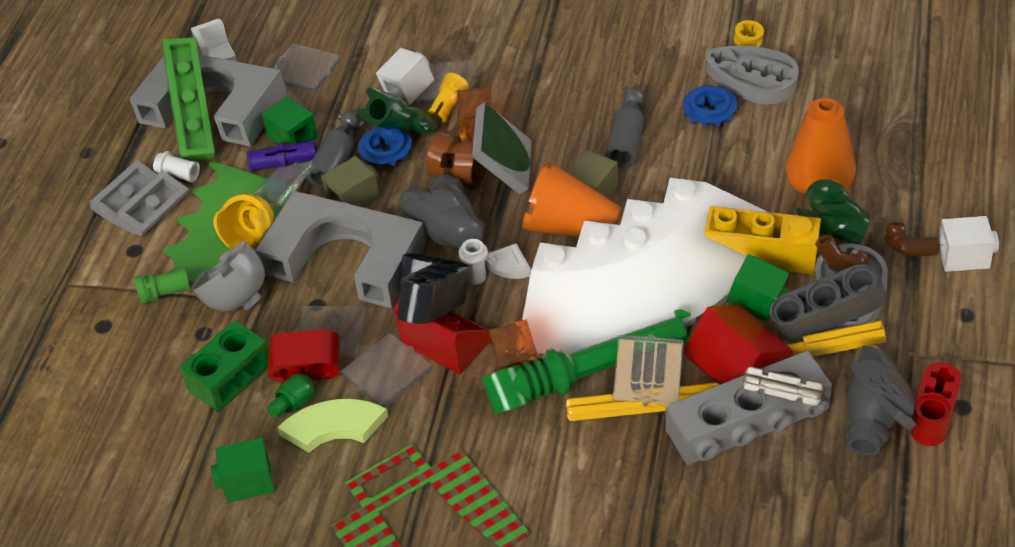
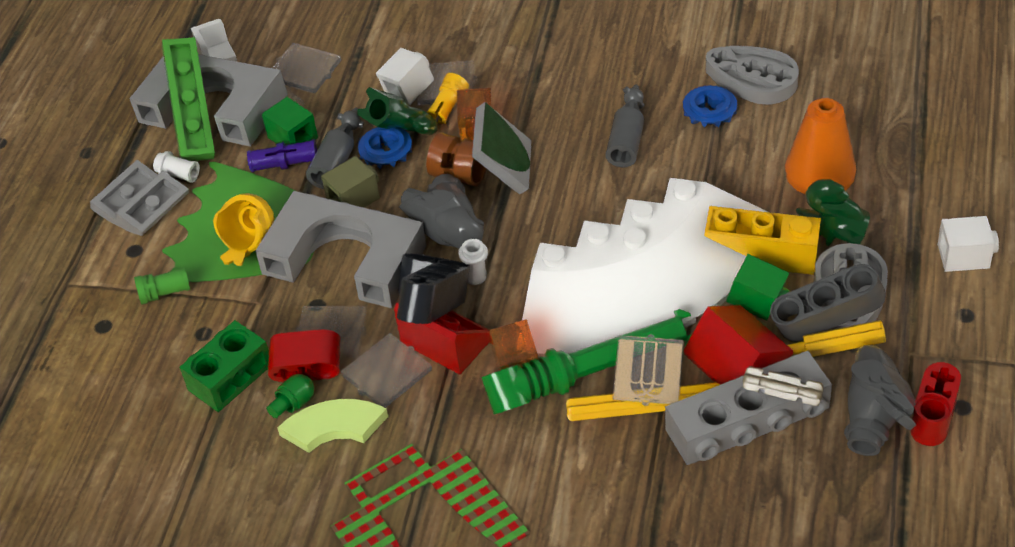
light grey cylinder [191,241,265,312] -> none
green brick [211,437,275,503] -> none
clear piece [254,161,315,208] -> none
white tile [485,243,531,279] -> none
orange cone [522,161,623,237] -> none
olive brick [569,150,619,199] -> none
yellow bush [733,20,764,47] -> none
reddish brown arm [815,234,869,272] -> none
reddish brown arm [884,222,939,257] -> none

